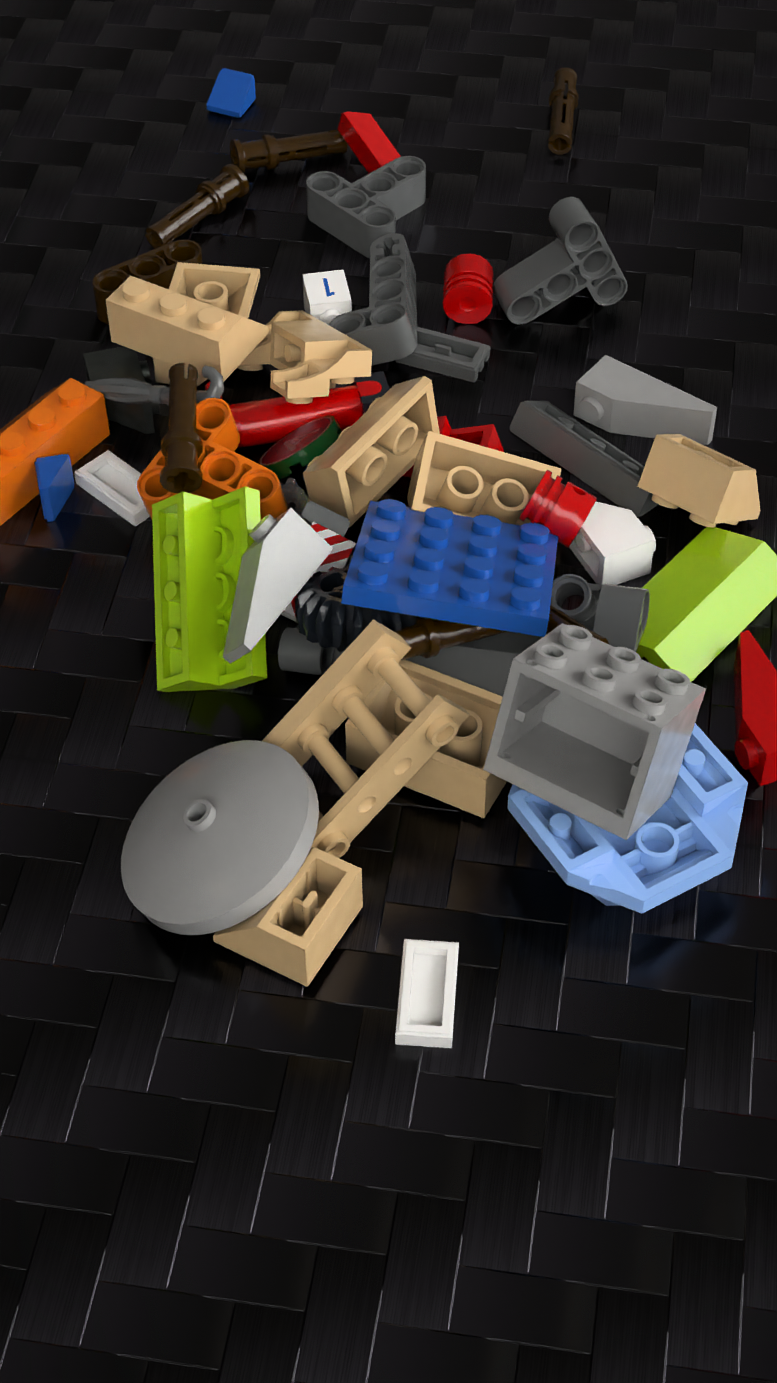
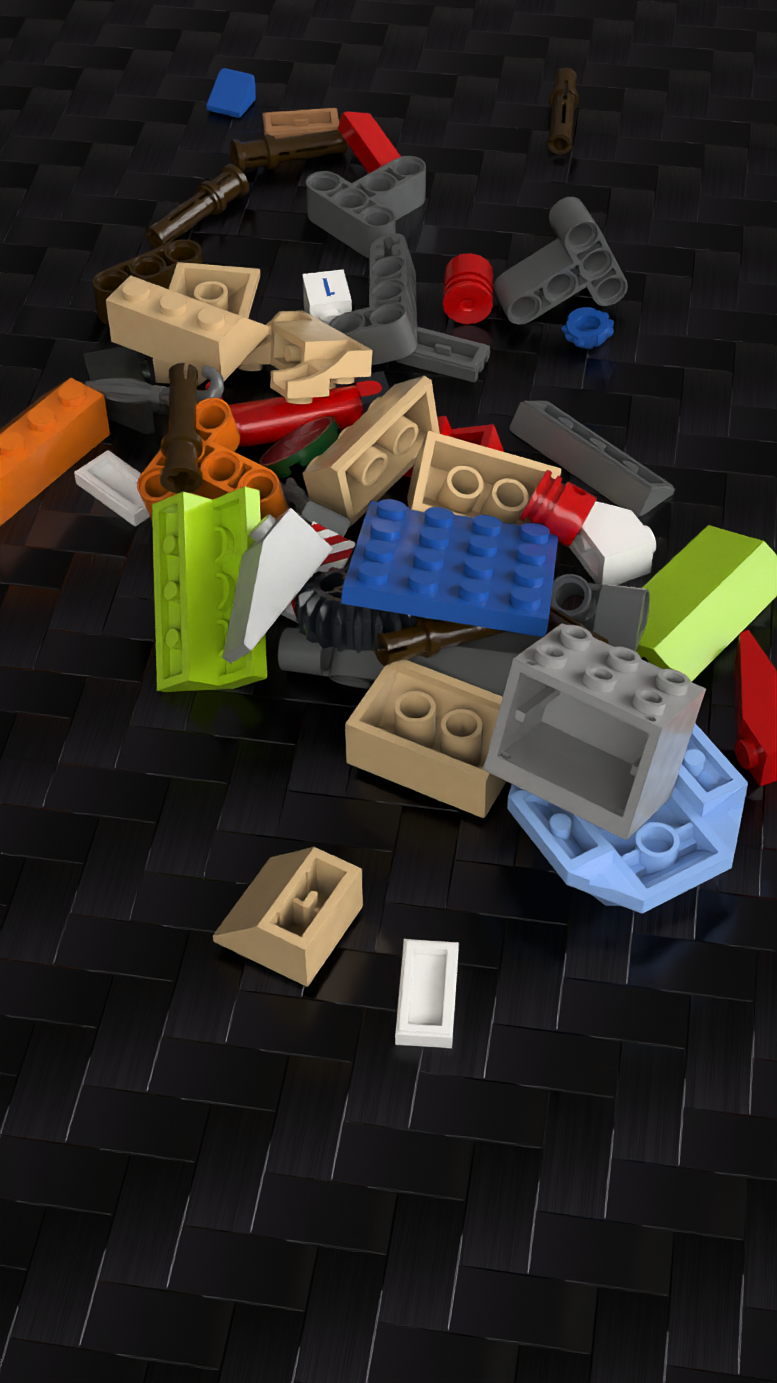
blue slope [35,454,75,522] -> none
light grey dish [121,740,319,935] -> none
tan fence [262,620,470,858] -> none
light grey slope [573,355,717,445] -> none
tan slope [637,434,761,528] -> none
none -> medium nougat tile [263,108,339,139]
none -> blue animal [561,307,614,350]

